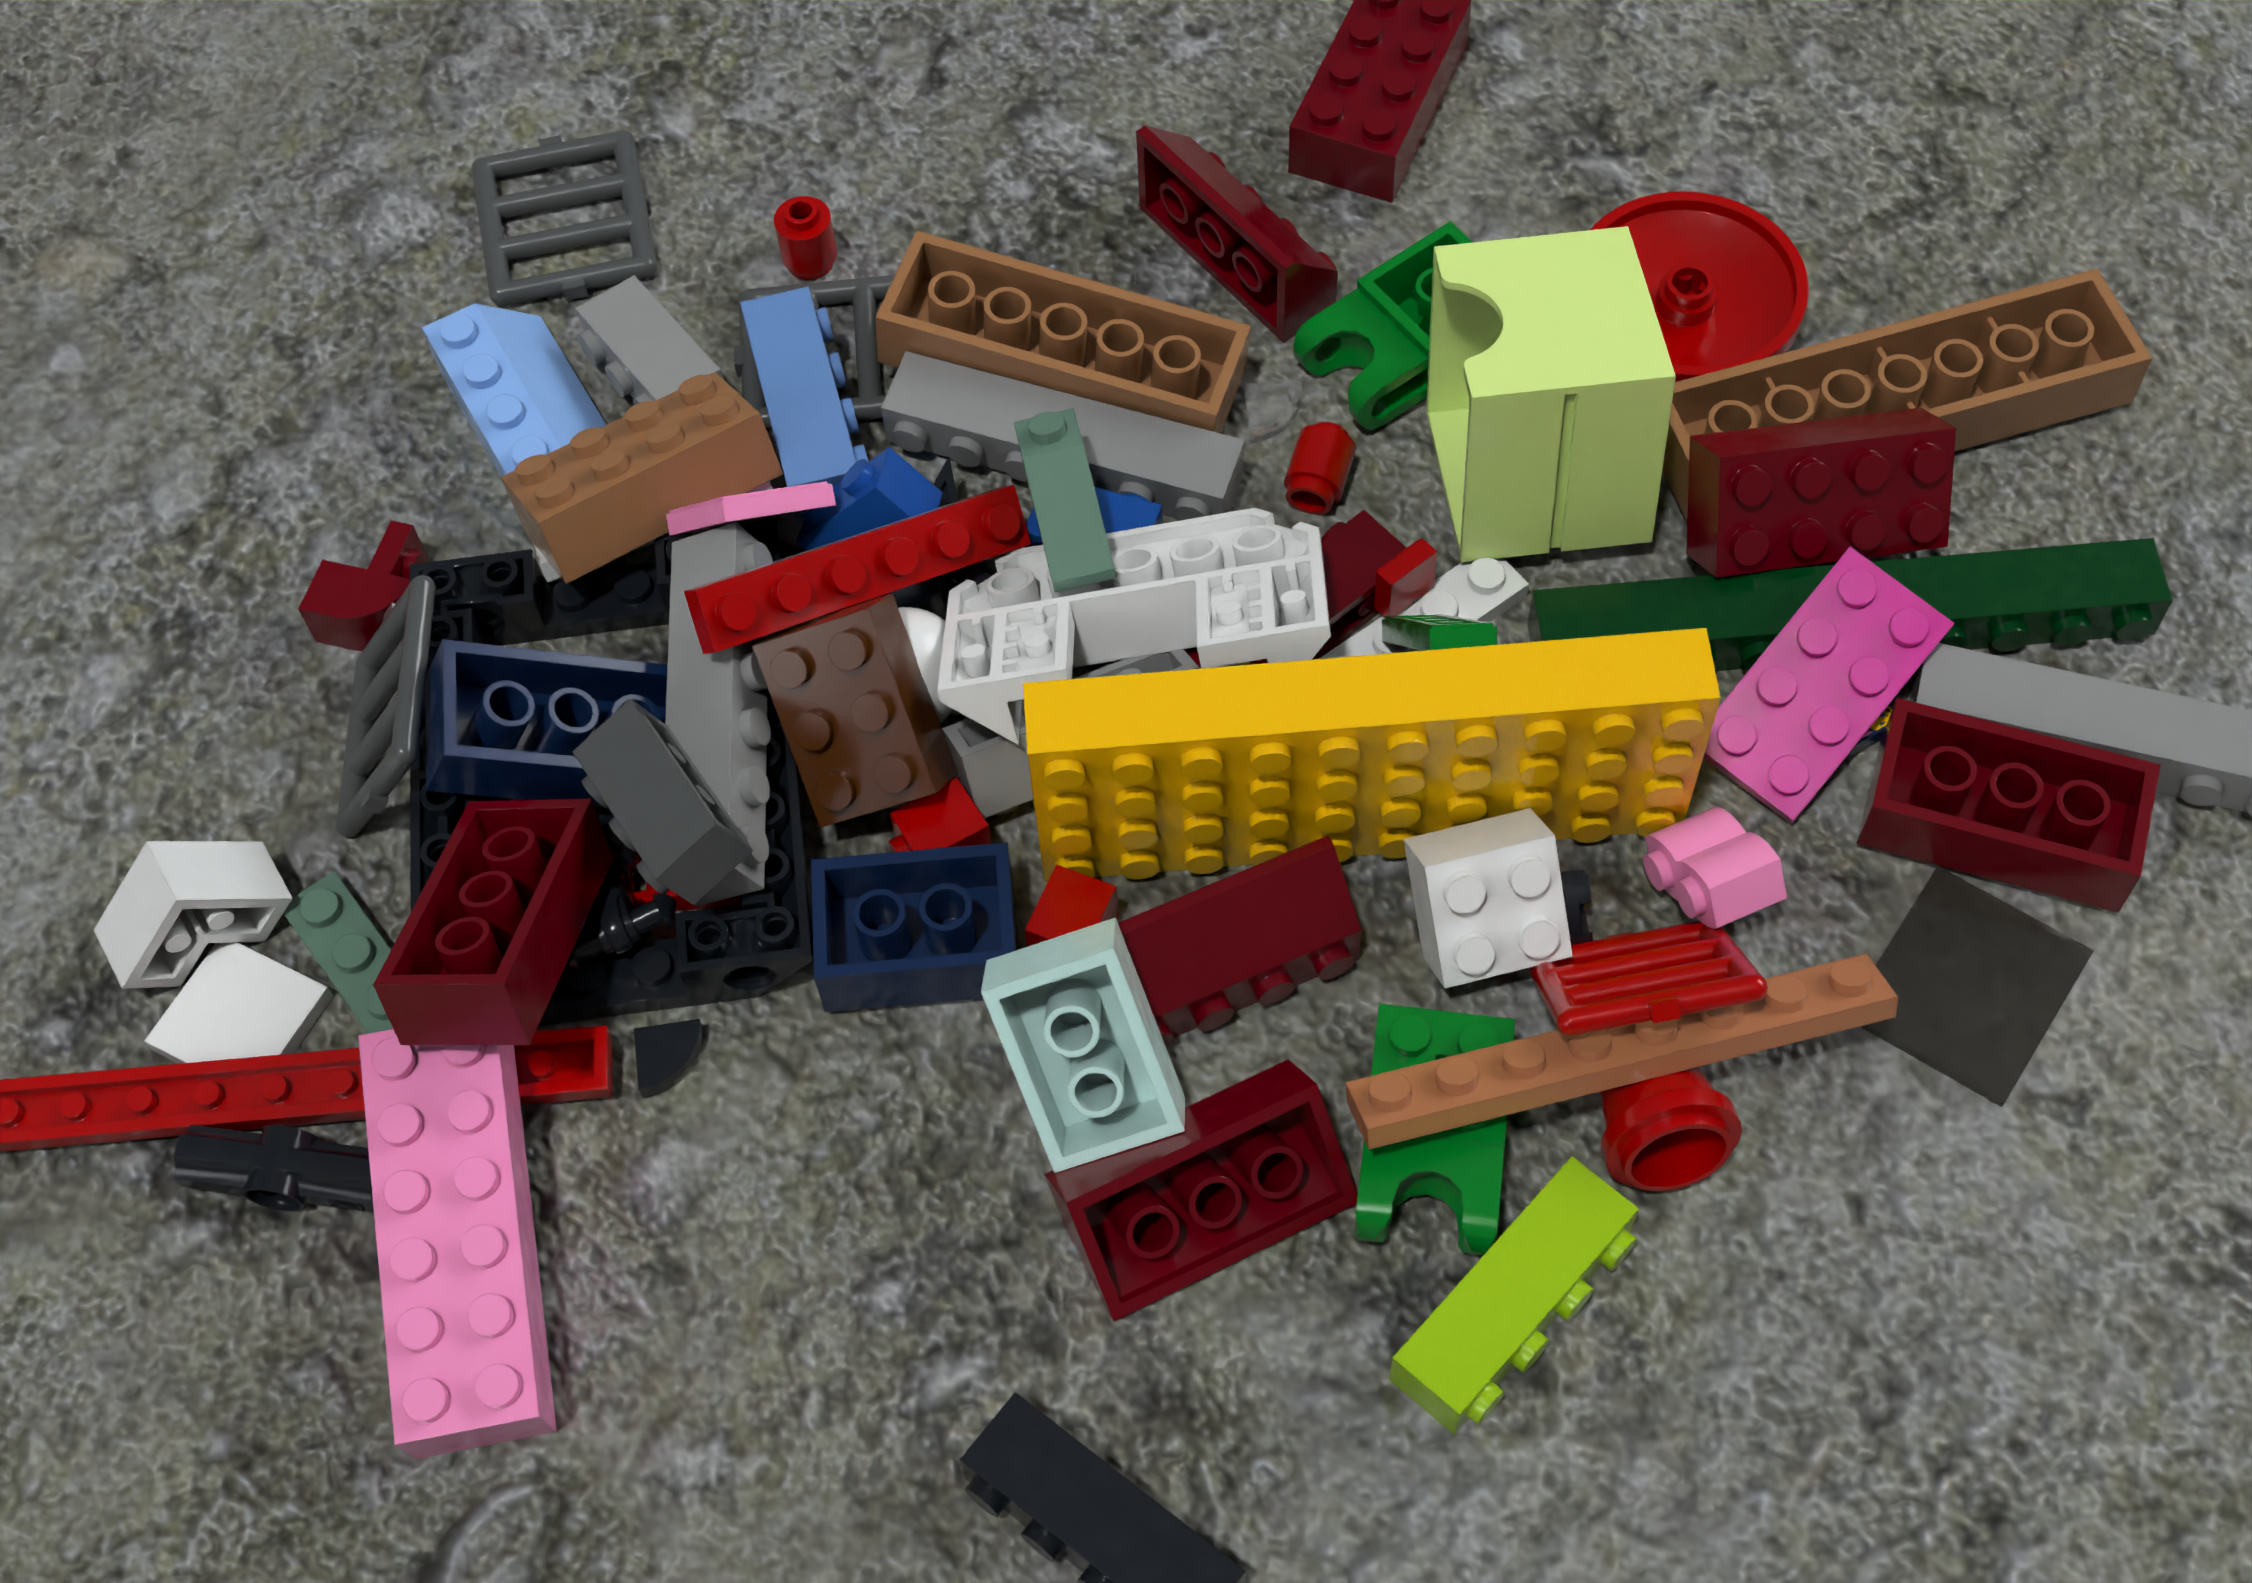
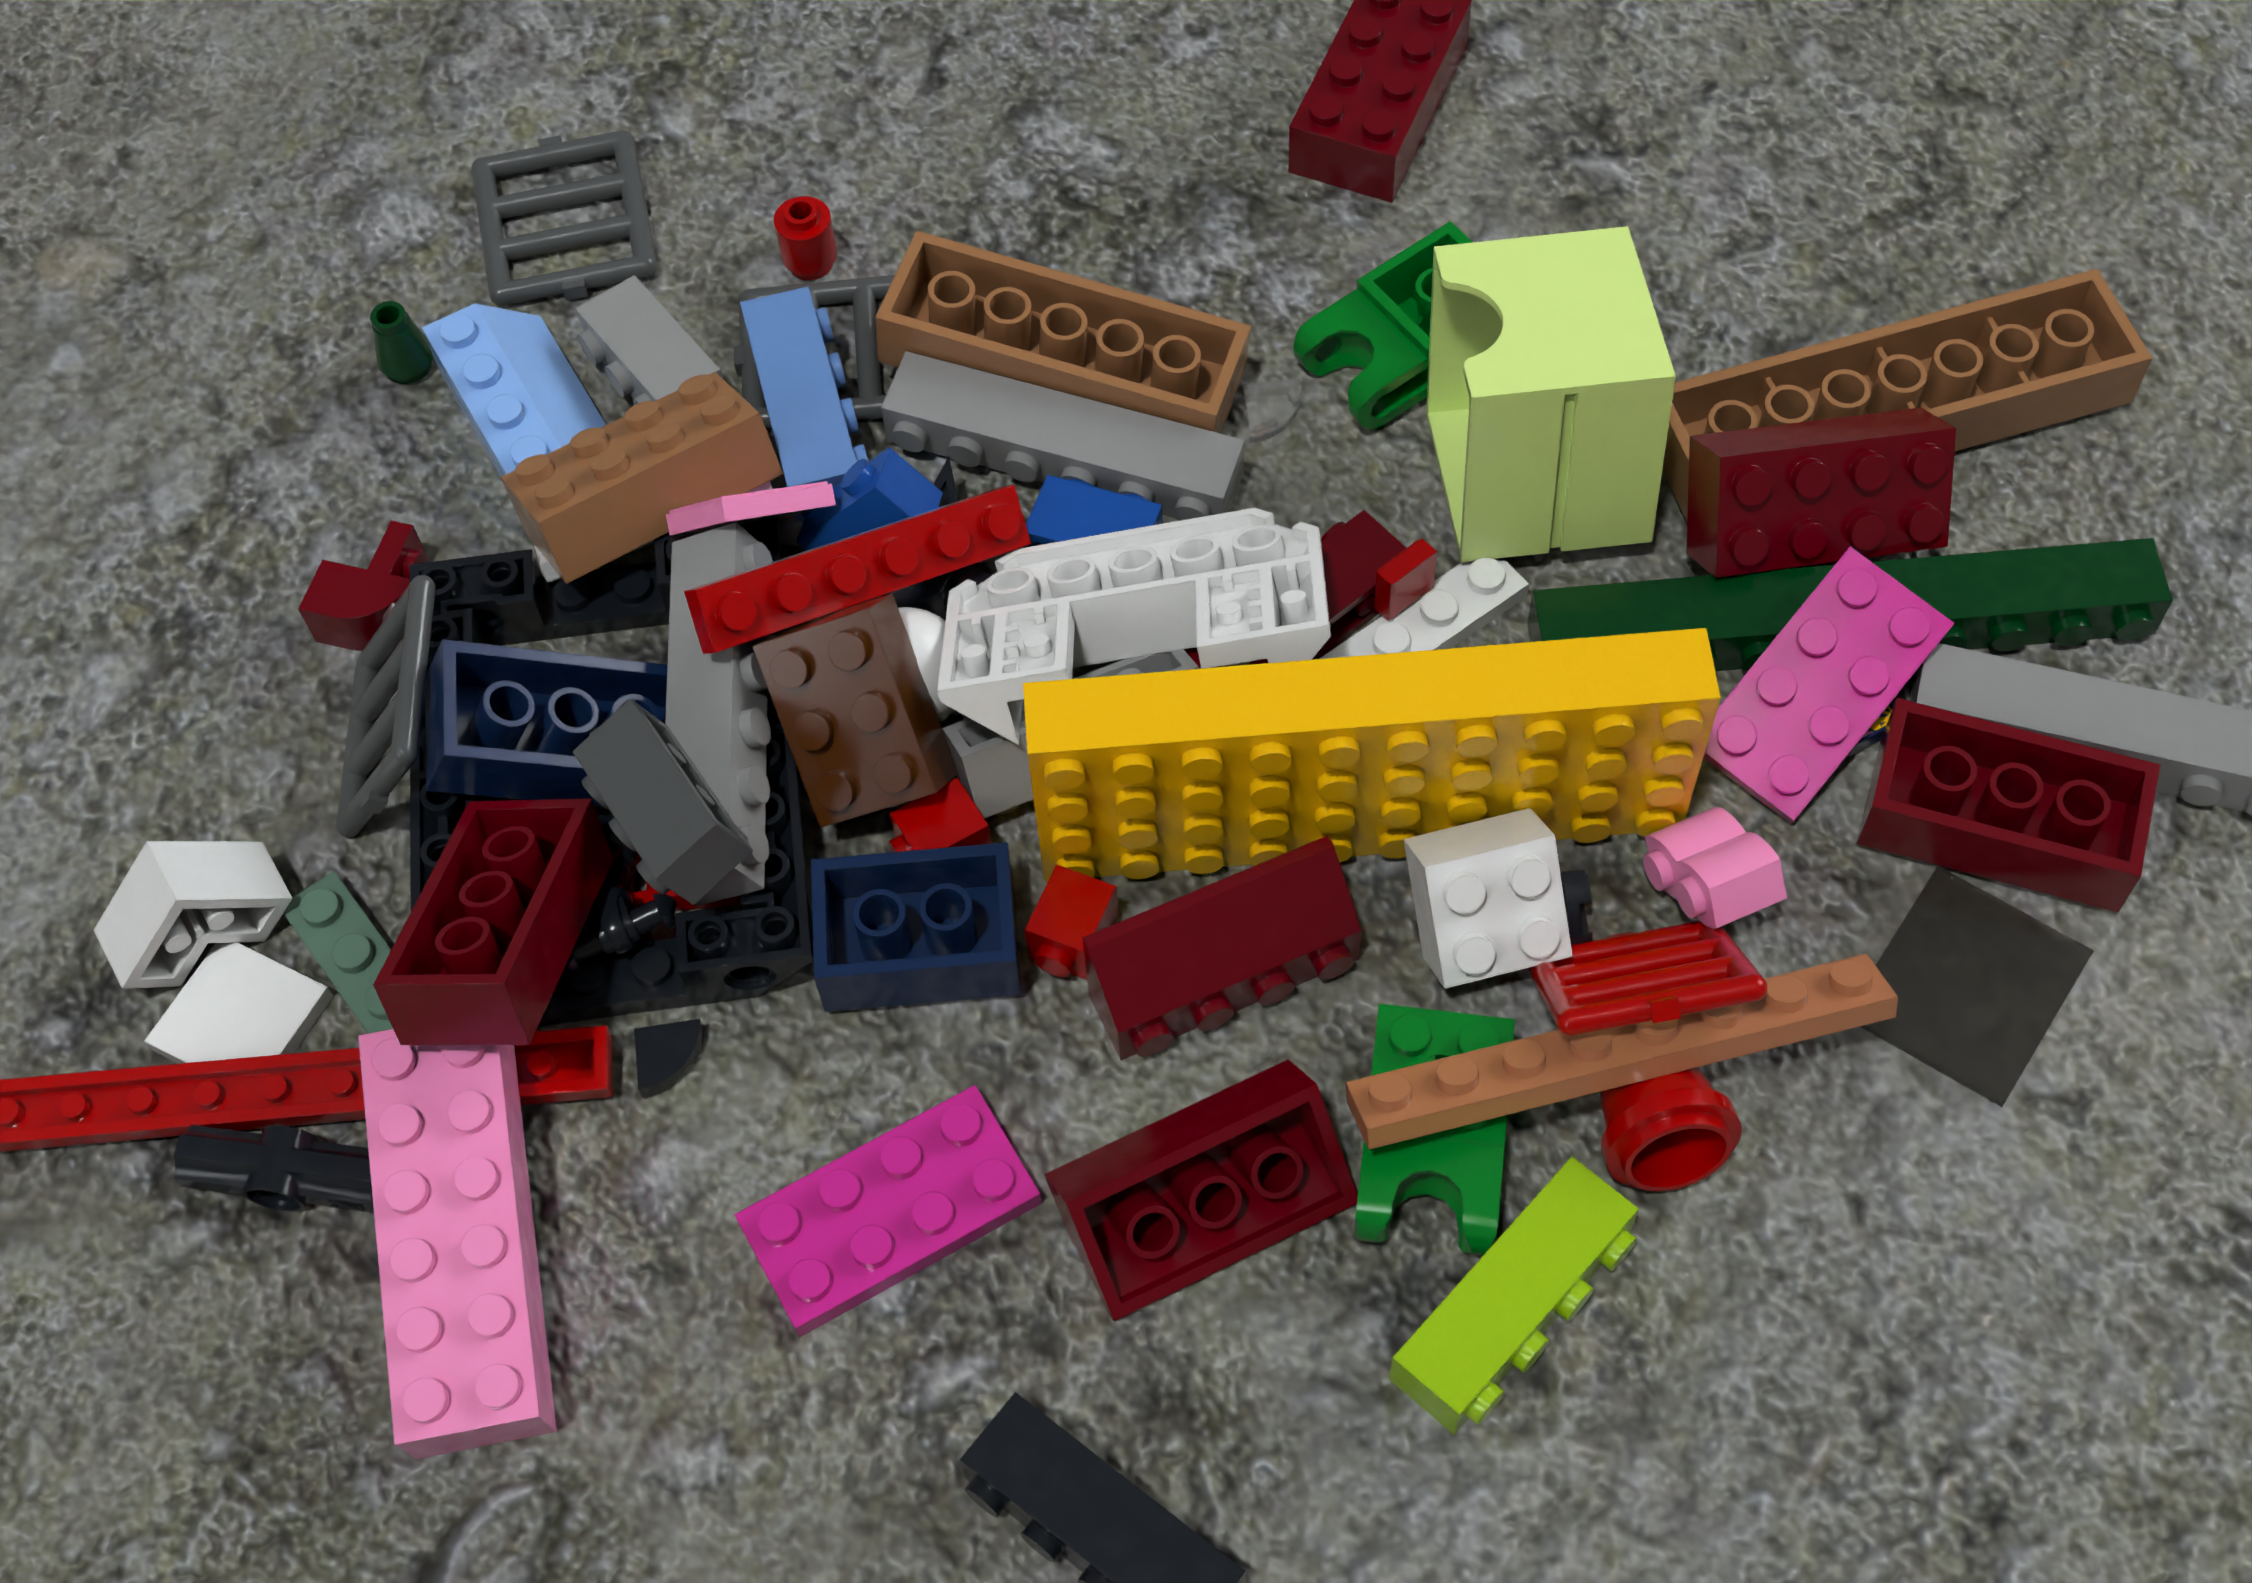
light aqua brick [981,917,1185,1173] -> none
sand green slope [1014,408,1116,592] -> none
dark red slope [1136,126,1338,343] -> none
red brick [1284,422,1357,515] -> none
green tile [1382,614,1497,651] -> none
red dish [1590,191,1809,382] -> none
none -> dark green cone [370,301,433,384]
none -> dark pink plate [734,1085,1042,1338]

